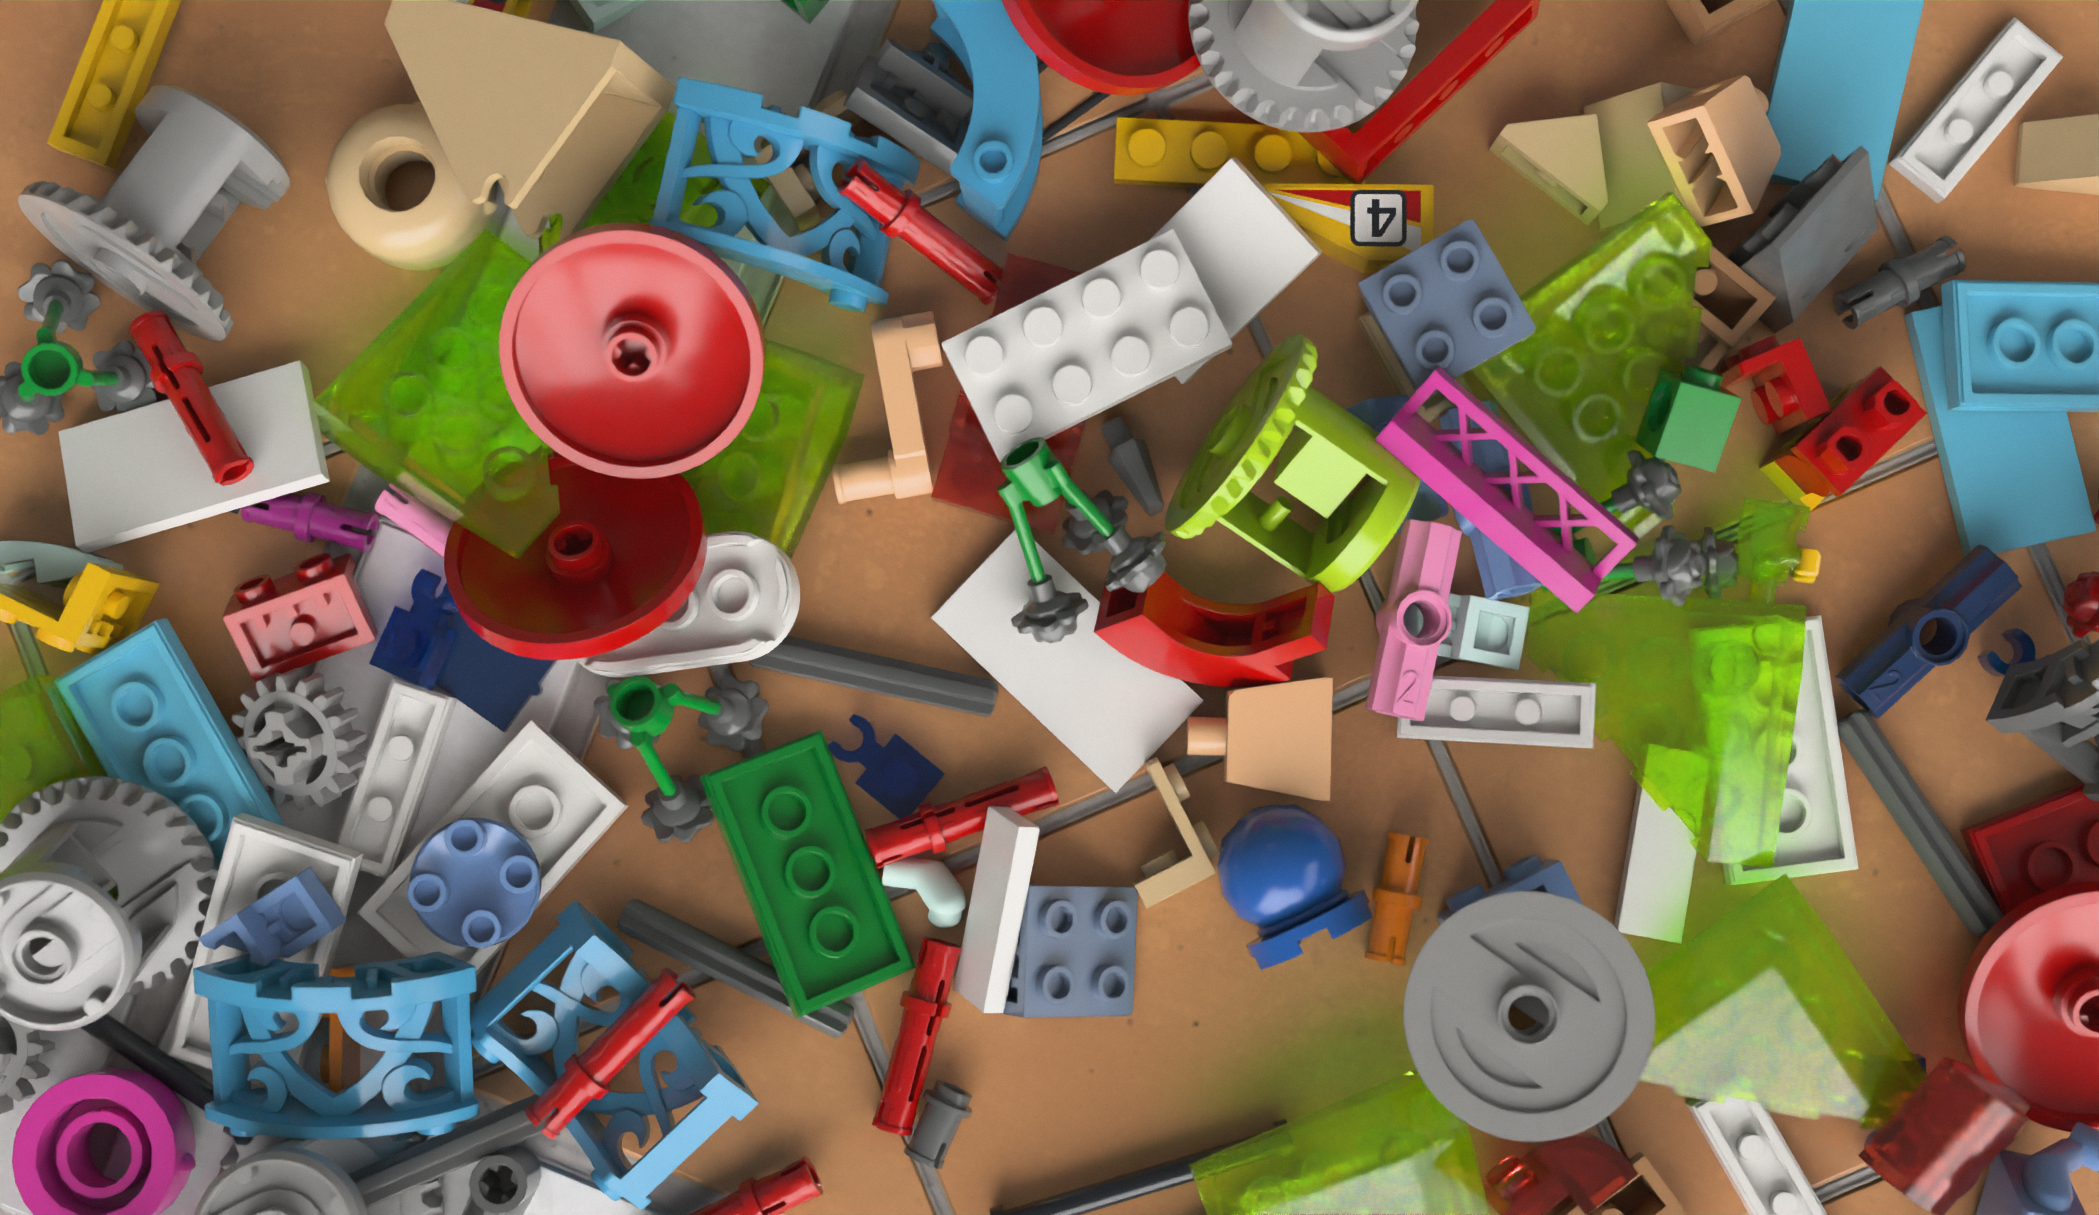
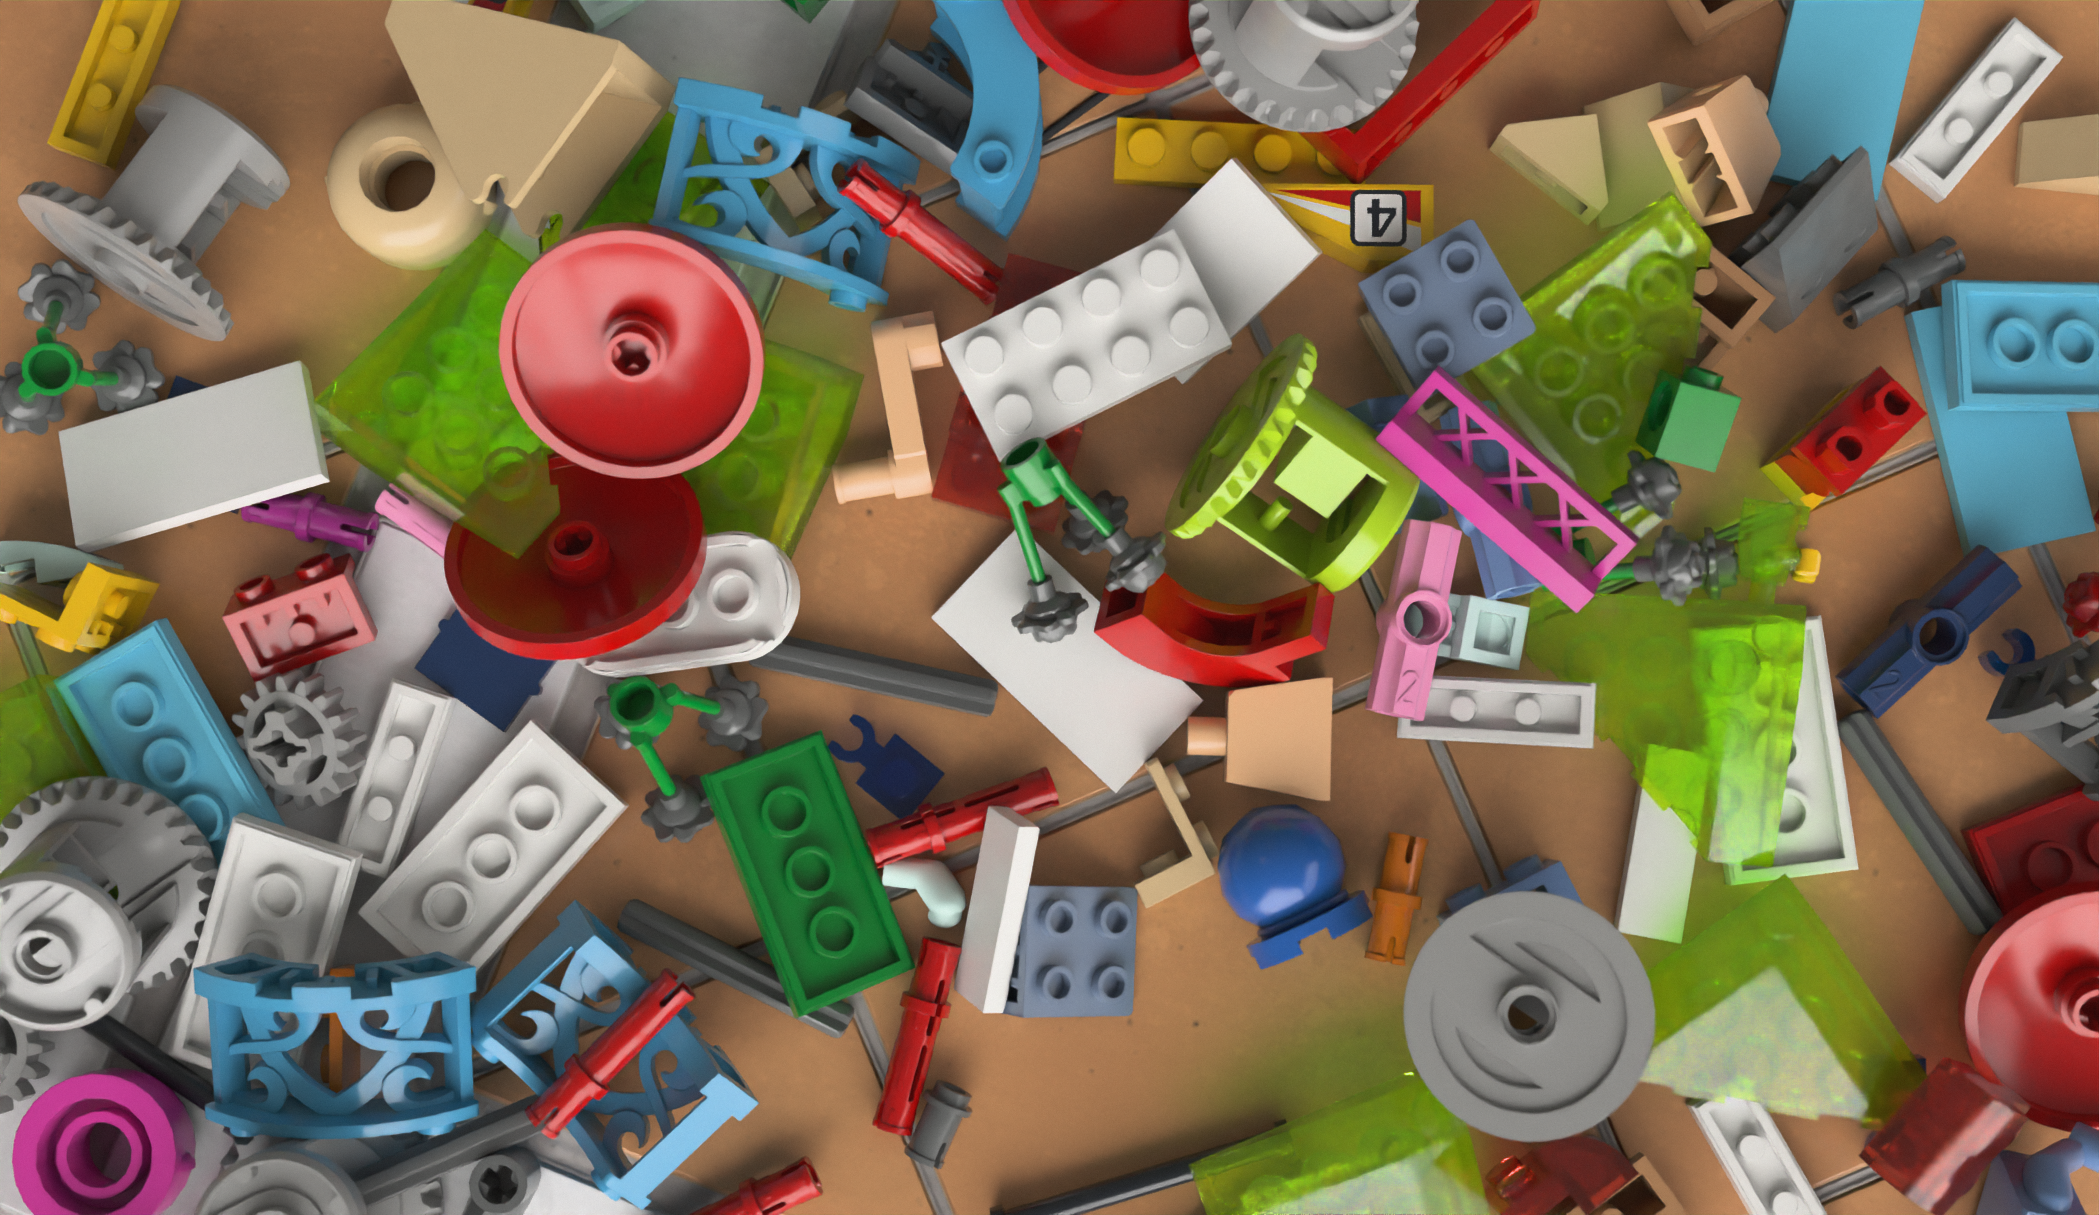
red pin [129,310,254,486] -> none
medium blue slope [199,866,347,966] -> none
clear blue plate [369,569,458,690] -> none
medium blue dish [408,818,541,948] -> none
dark grey bar [1101,417,1164,516] -> none
red bracket [1721,335,1832,435] -> none

